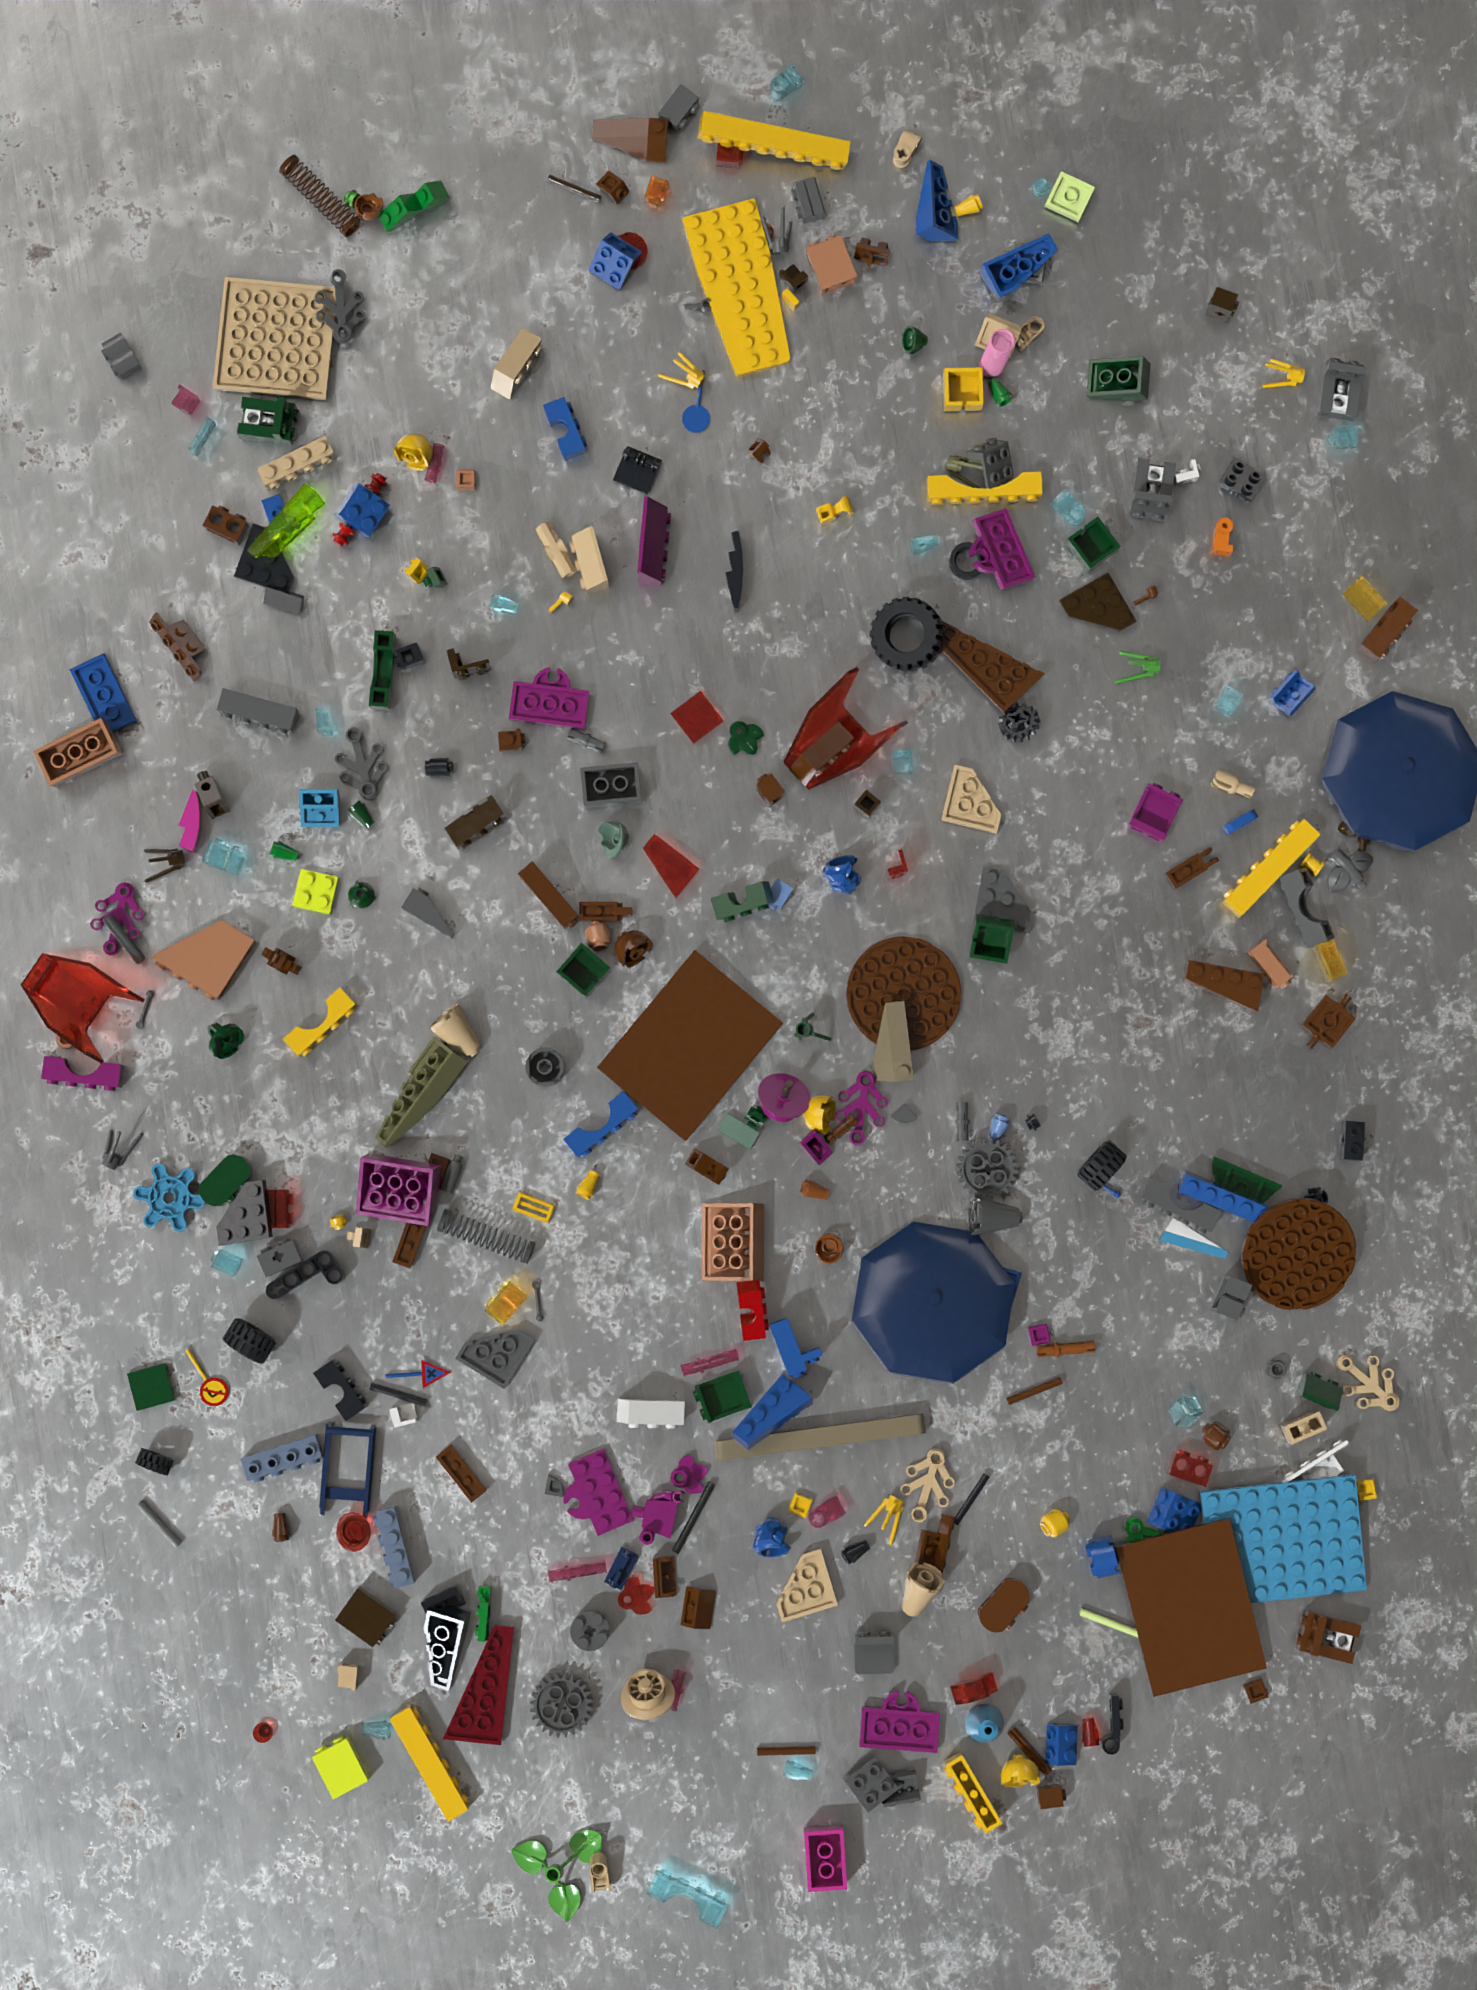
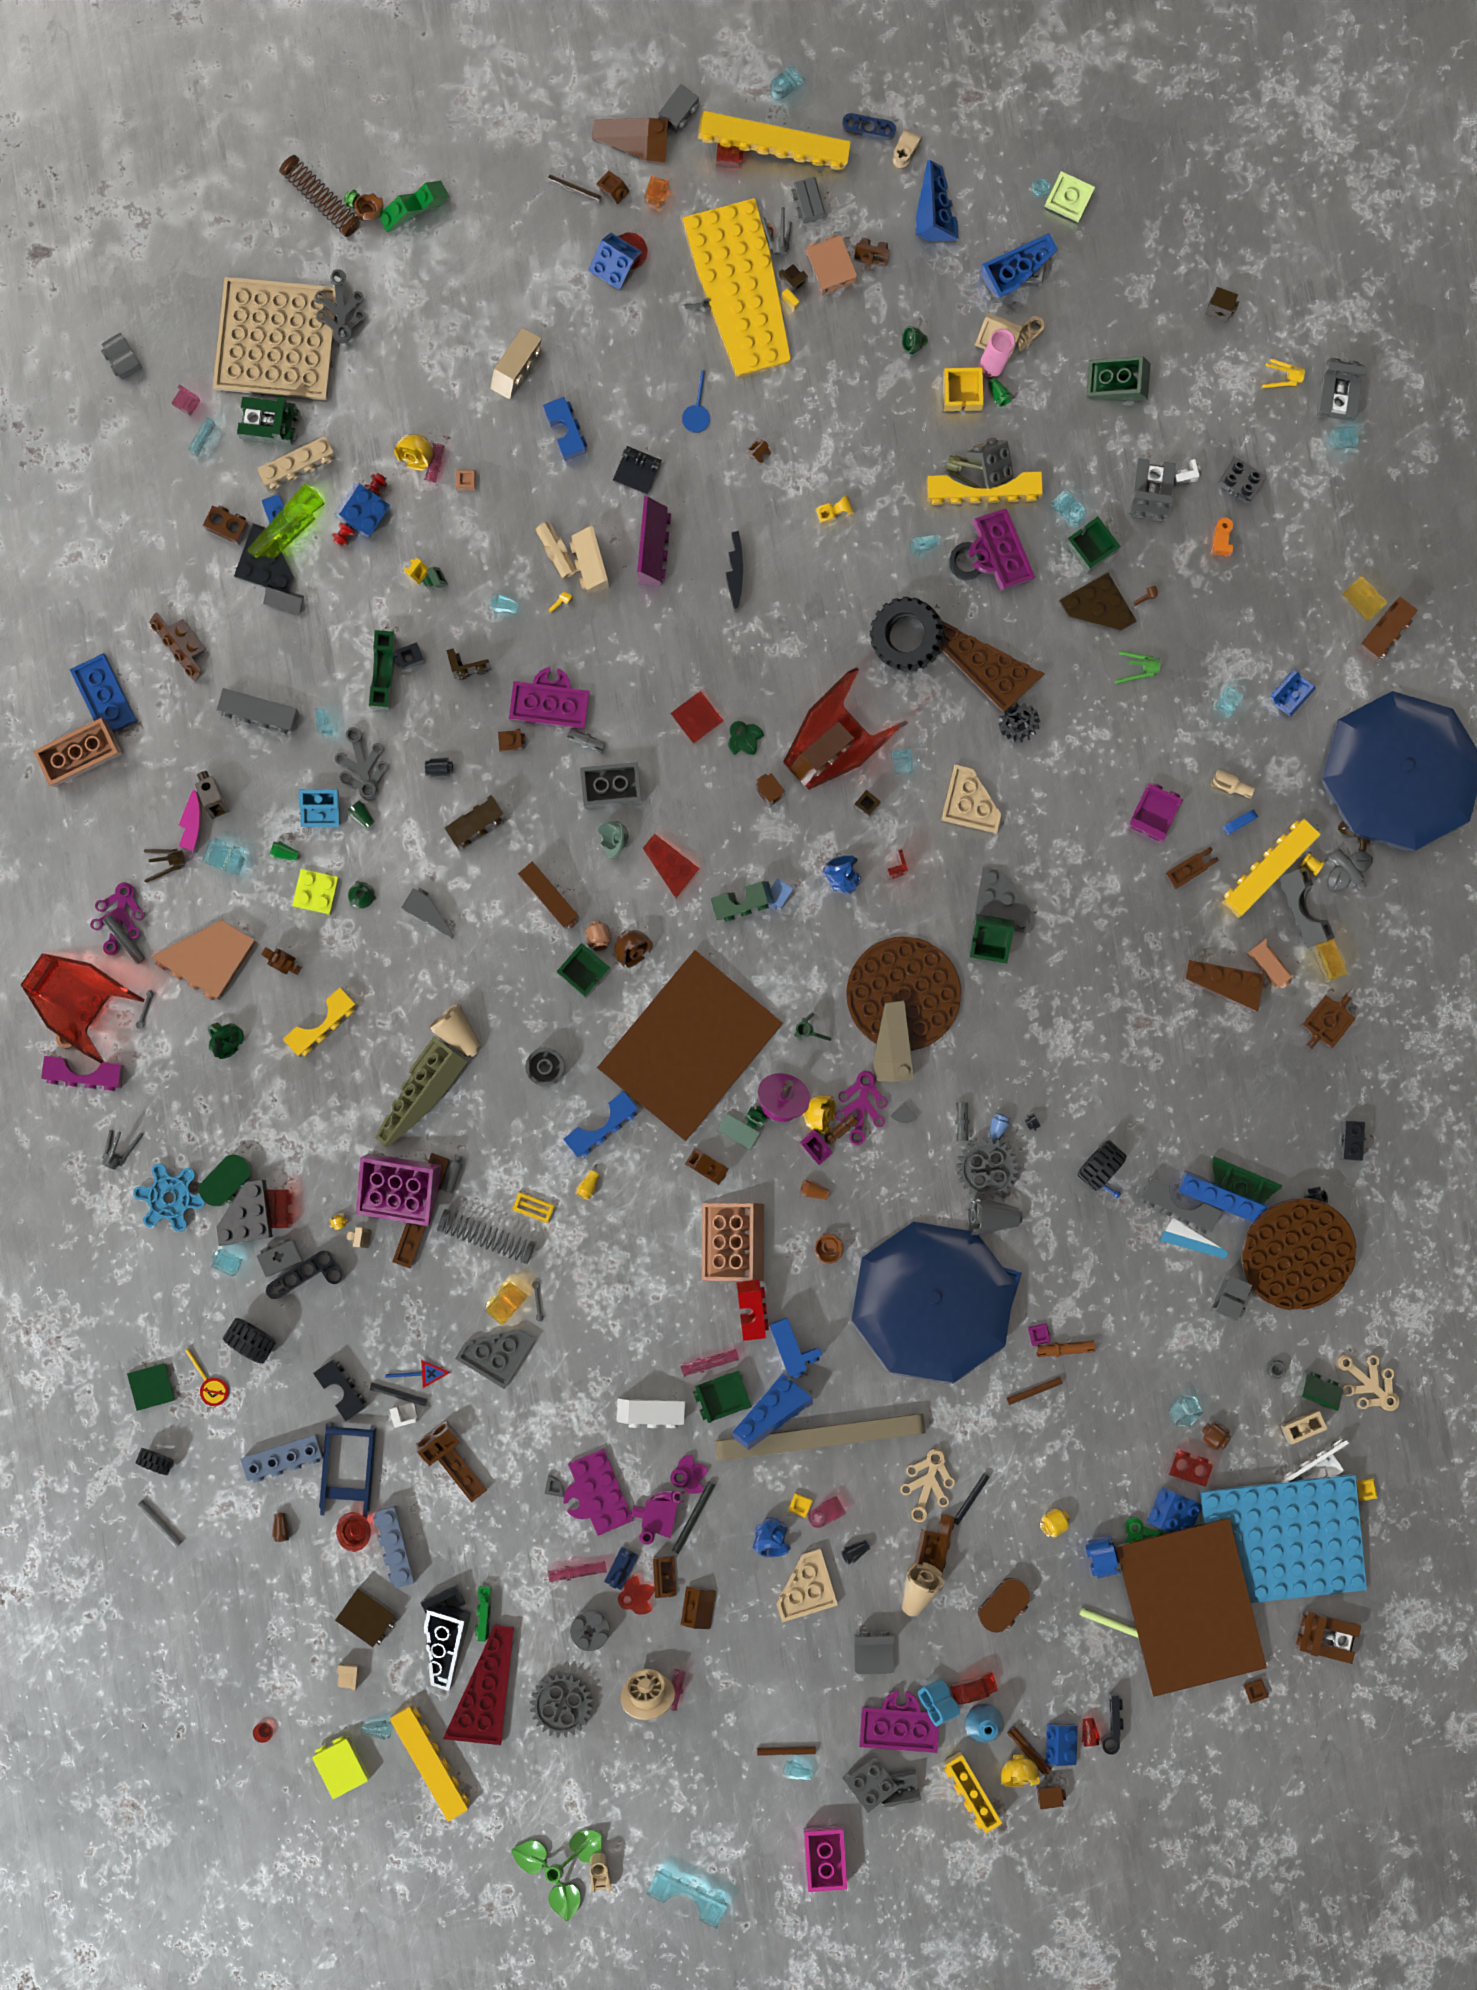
reddish brown hinge [579,902,633,922] -> none
yellow plant [658,352,706,390] -> none
yellow plant [864,1495,904,1545] -> none
yellow cone [954,194,983,217] -> none
none -> reddish brown brick [416,1421,460,1466]
none -> dark blue beam [842,113,896,140]
none -> dark azure brick [918,1679,960,1727]

